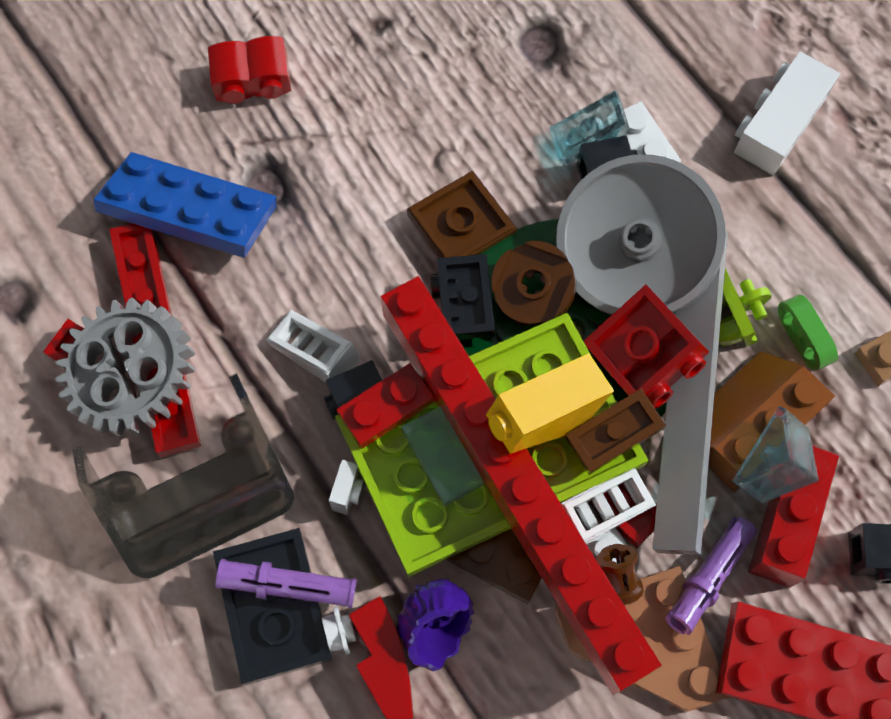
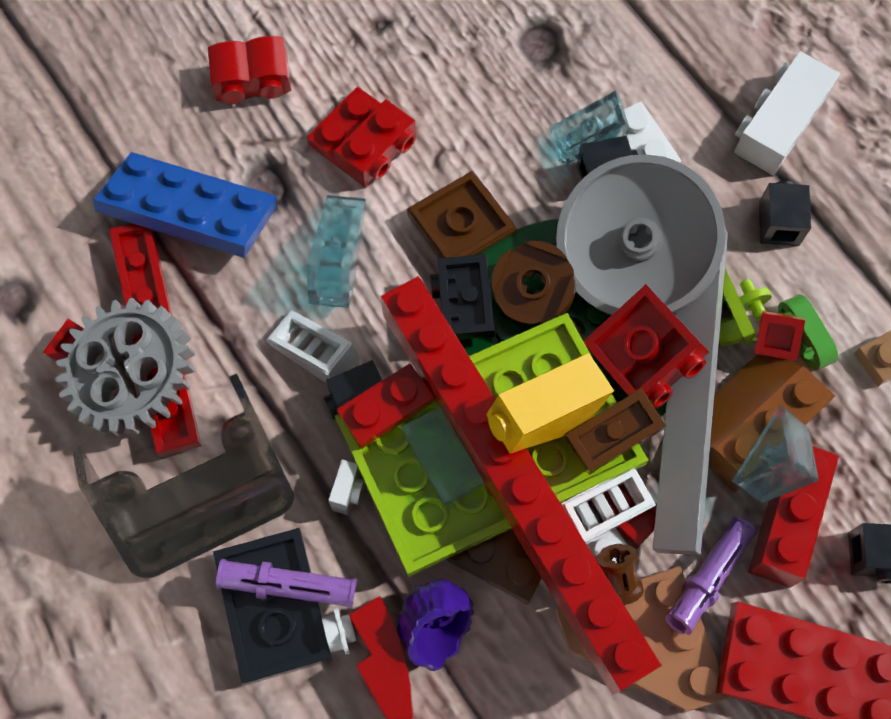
none -> red plate [307,86,416,188]
none -> clear light blue slope [307,195,366,308]
none -> red plate [754,311,805,361]
none -> black brick [759,181,811,246]

